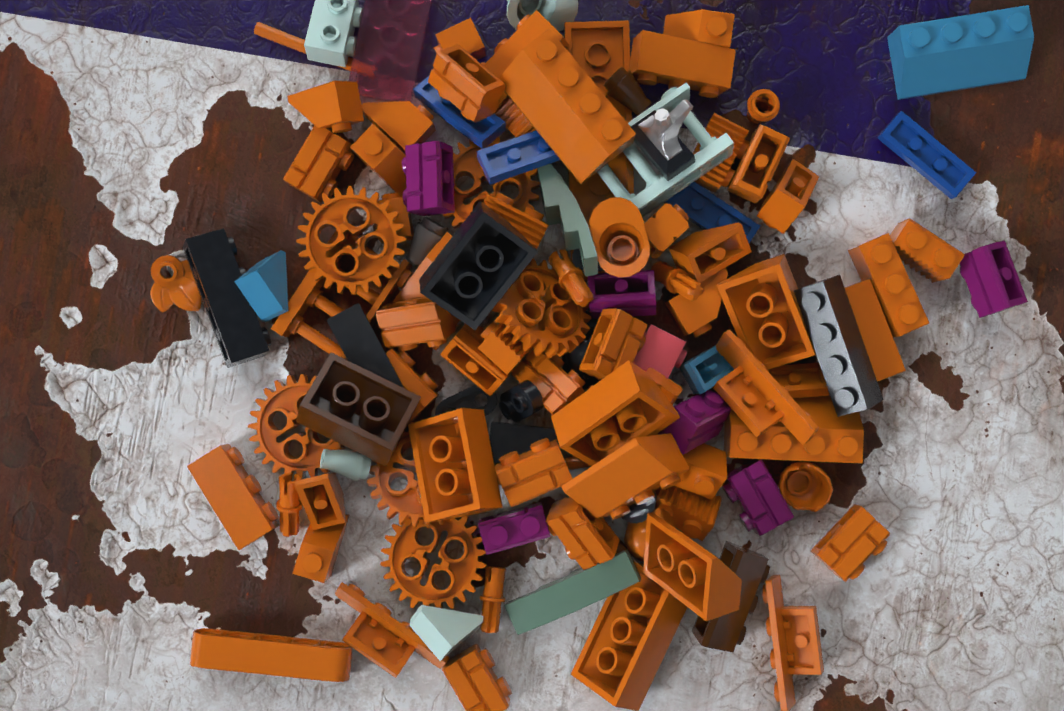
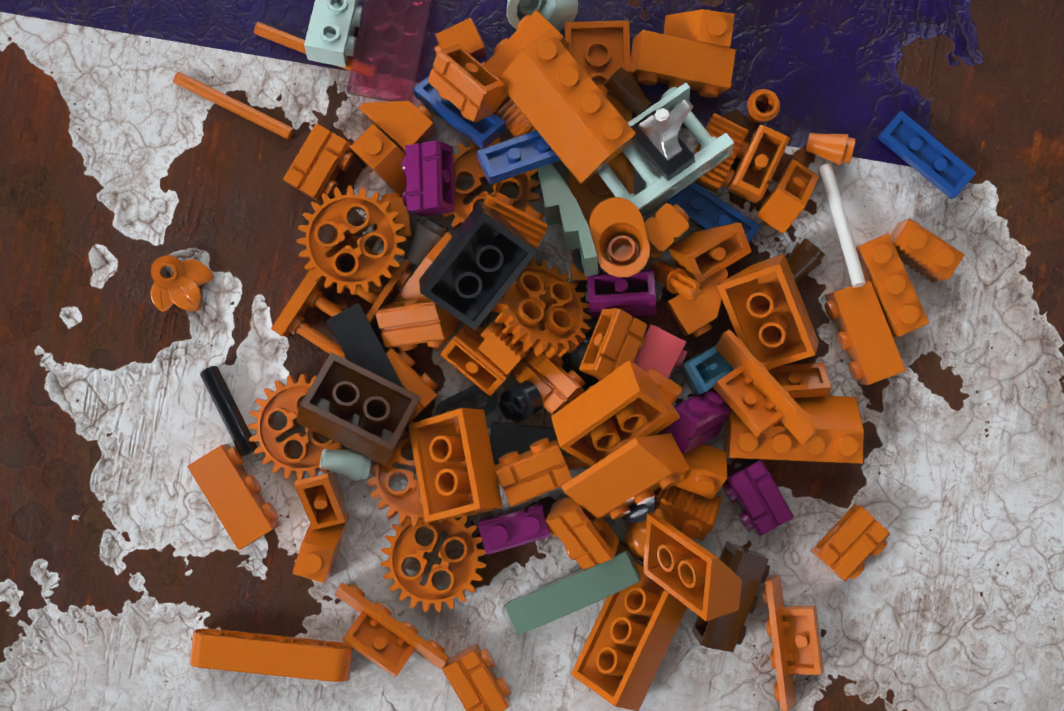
black brick [182,228,271,368] -> none
dark azure slope [234,250,288,322] -> none
orange axle [276,473,303,537] -> none
orange slope [287,81,364,133] -> none
light aqua slope [410,605,483,661] -> none
orange axle [480,566,506,633] -> none
orange axle [548,249,593,307] -> none
orange hair [778,462,833,512] -> none
black brick [794,274,883,417] -> none
dark azure slope [887,5,1034,100] -> none
magenta brick [959,240,1028,318] -> none
none -> orange bar [173,72,294,140]
none -> black axle [200,366,257,456]
none -> reddish brown cone [787,238,825,283]
none -> orange cone [805,133,856,166]
none -> white bar [819,164,866,288]

